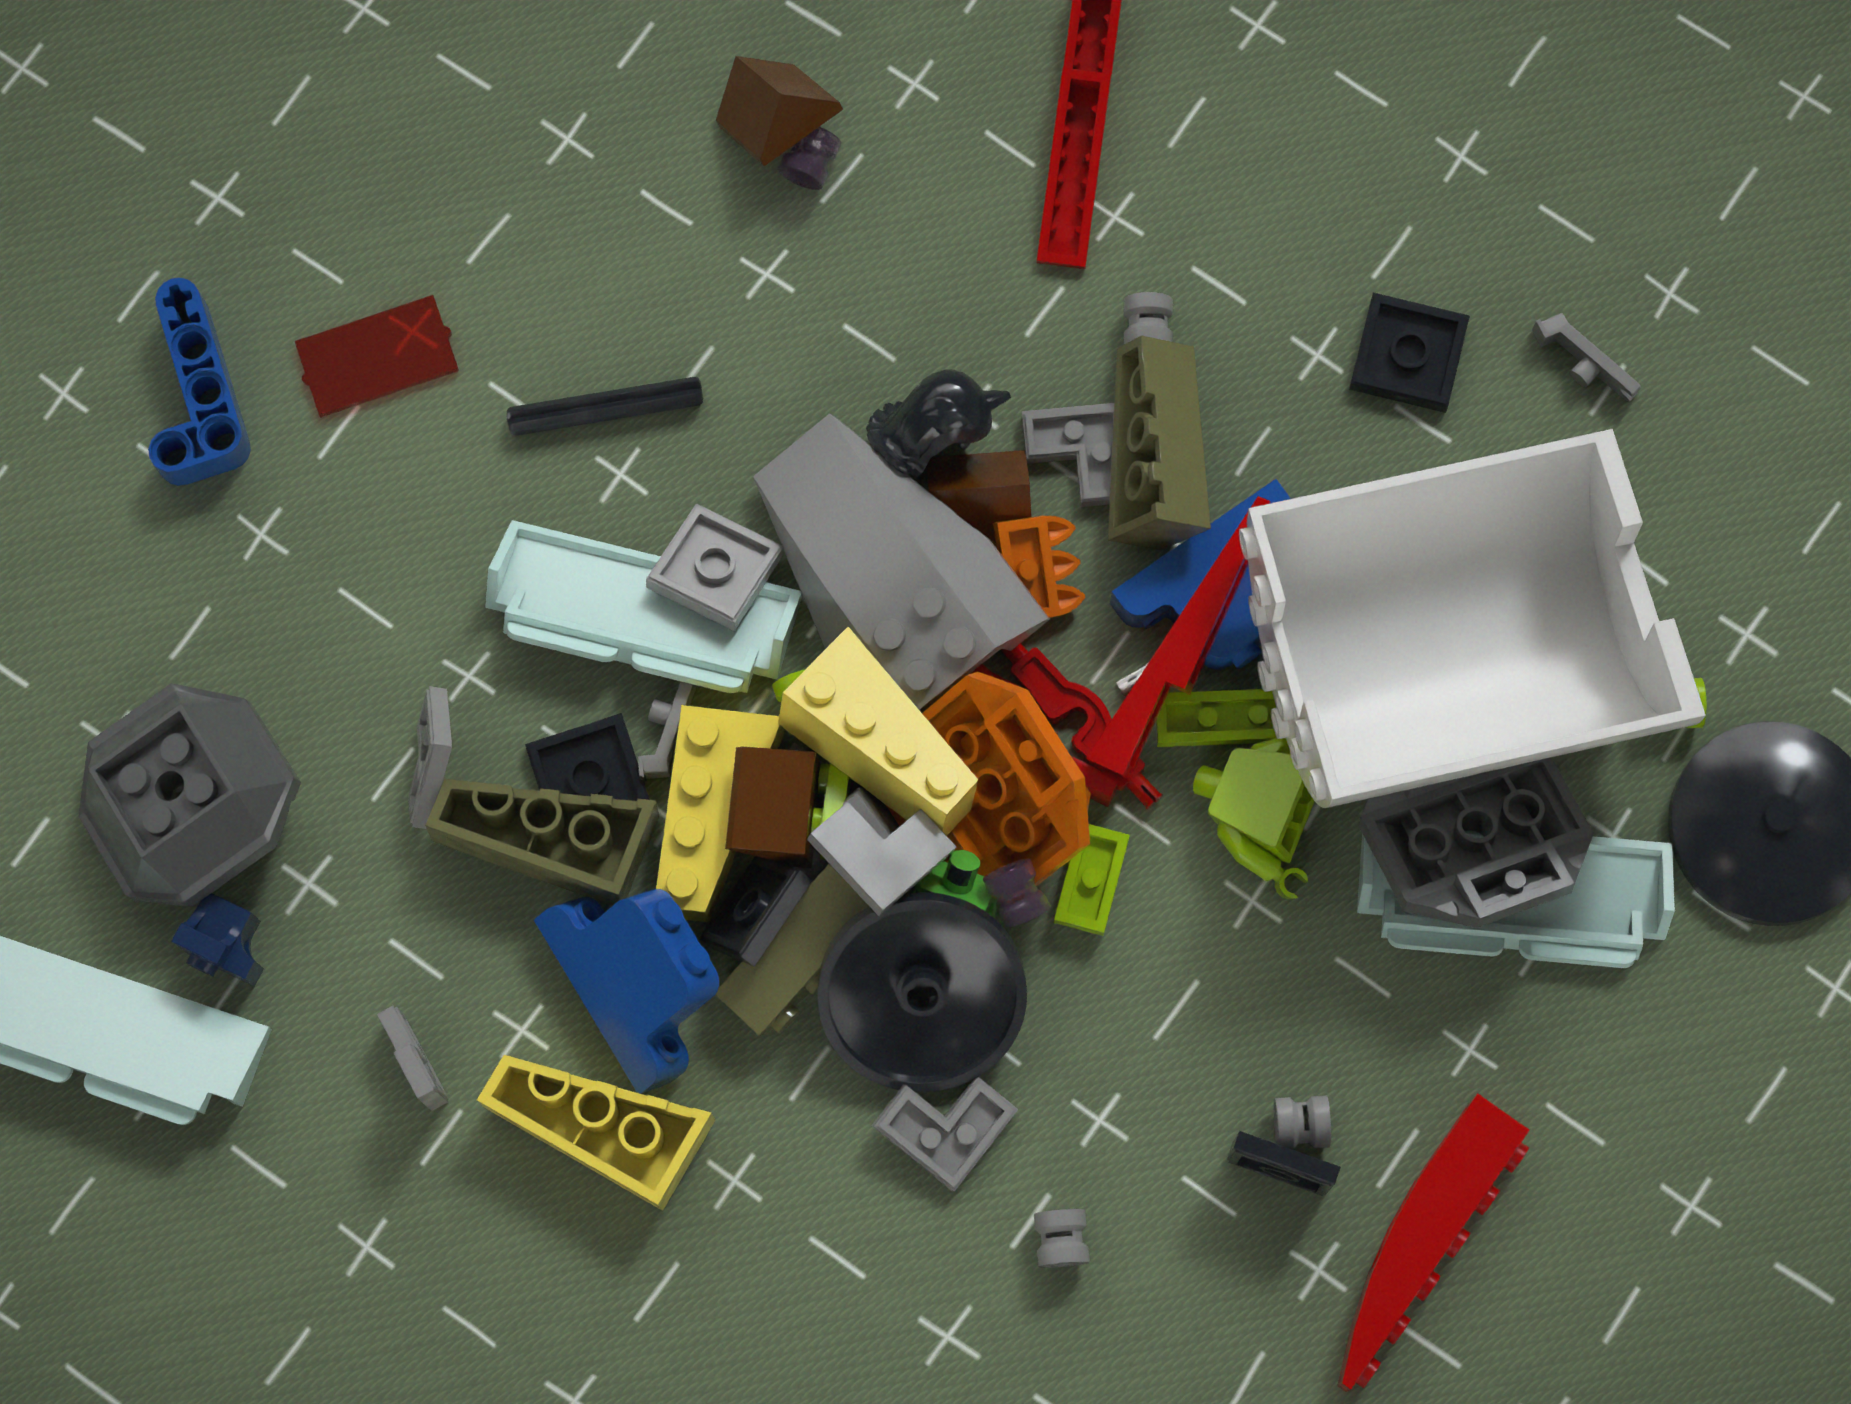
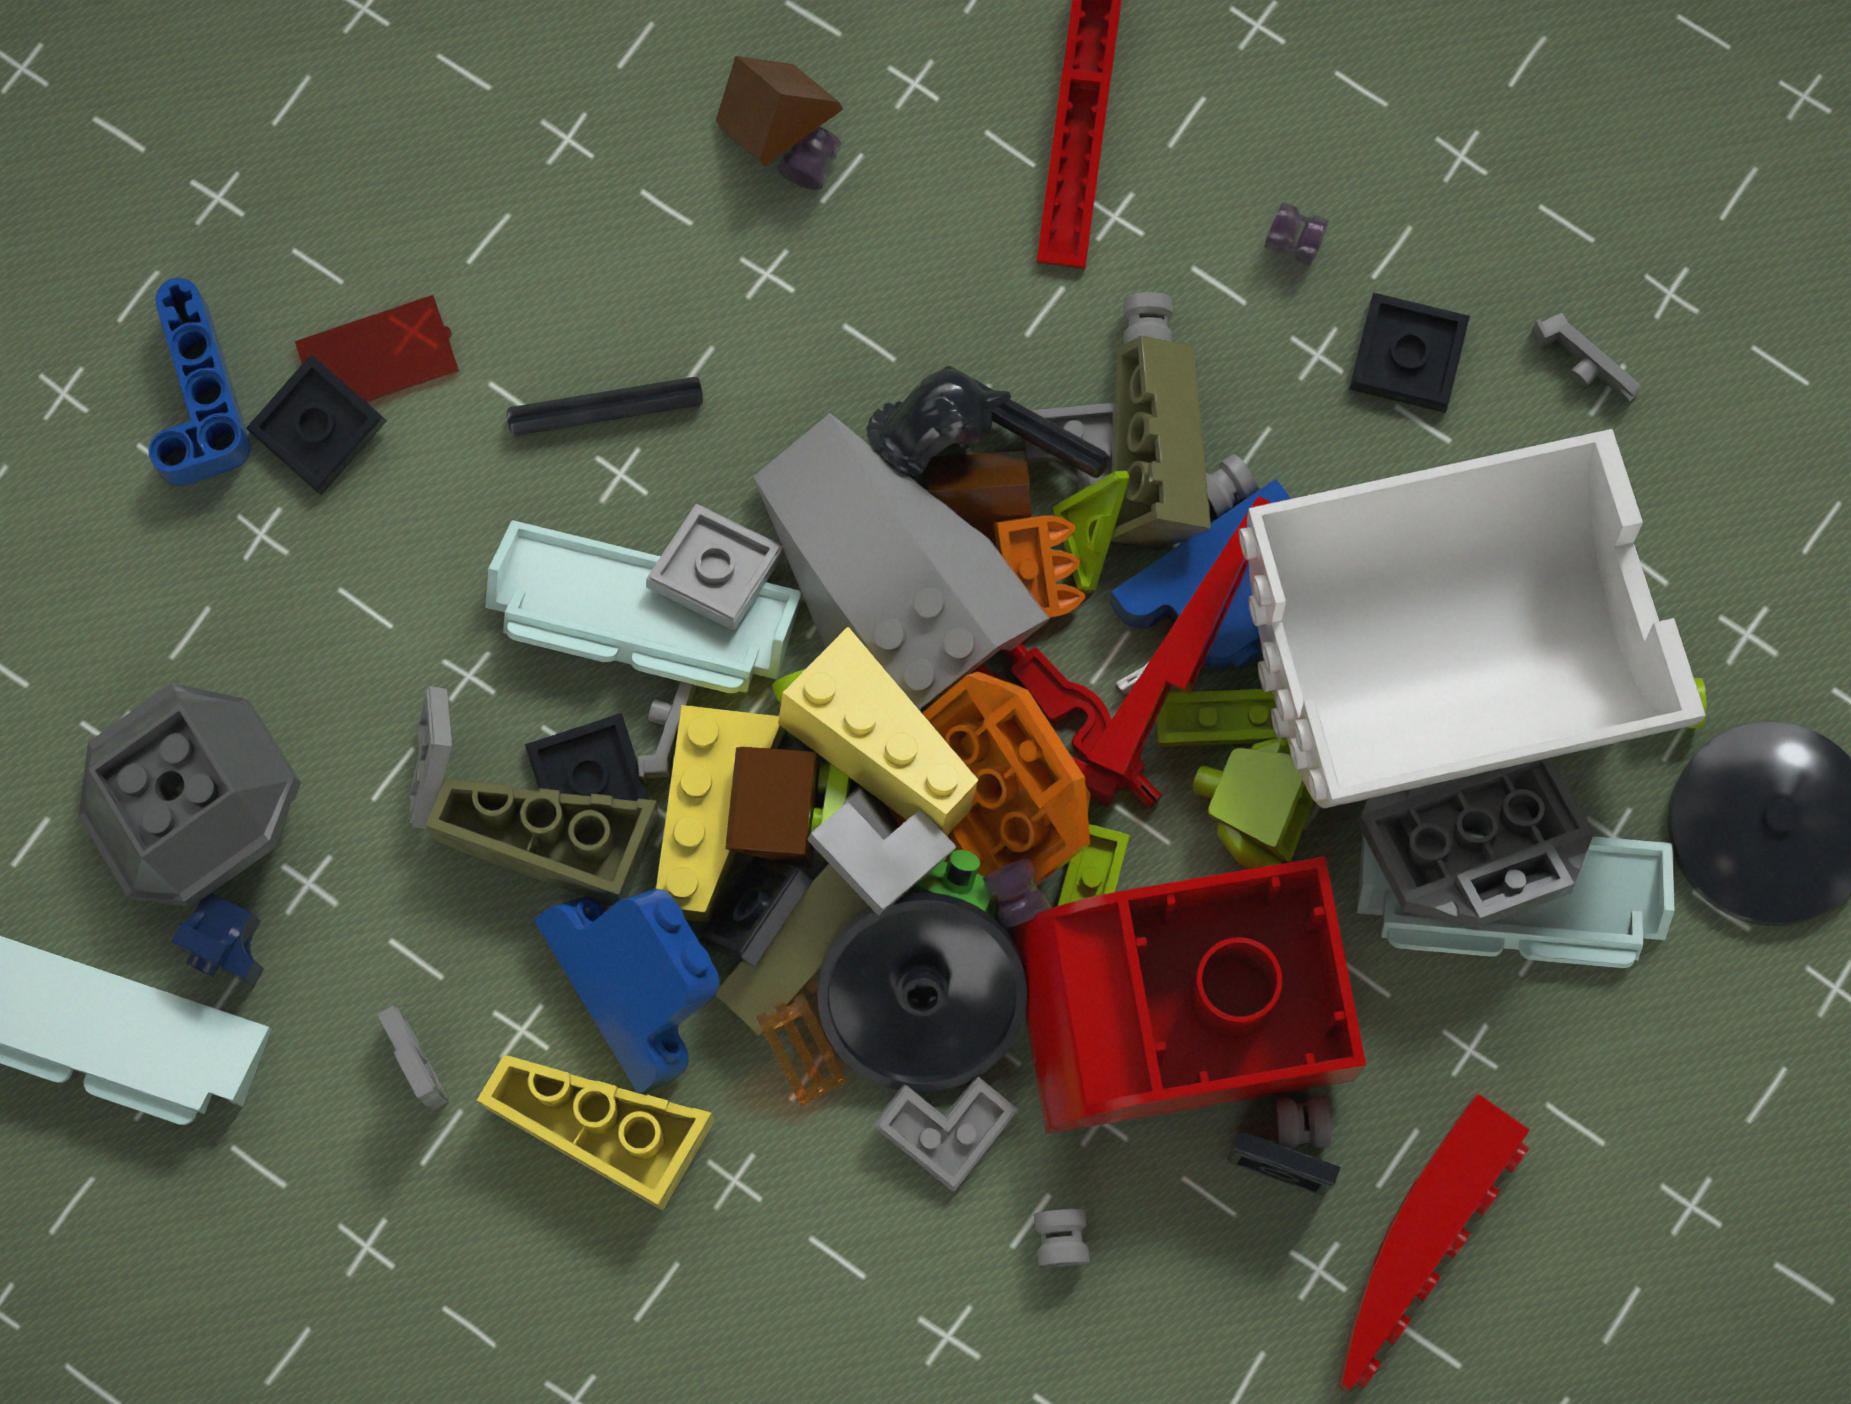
none -> black tile [246,354,388,495]
none -> clear orange tile [756,993,847,1106]
none -> black axle [942,366,1110,478]
none -> red brick [1010,856,1366,1134]
none -> lime tile [1052,471,1129,593]
none -> light grey wheel [1206,454,1259,521]
none -> clear purple wheel [1264,202,1329,266]

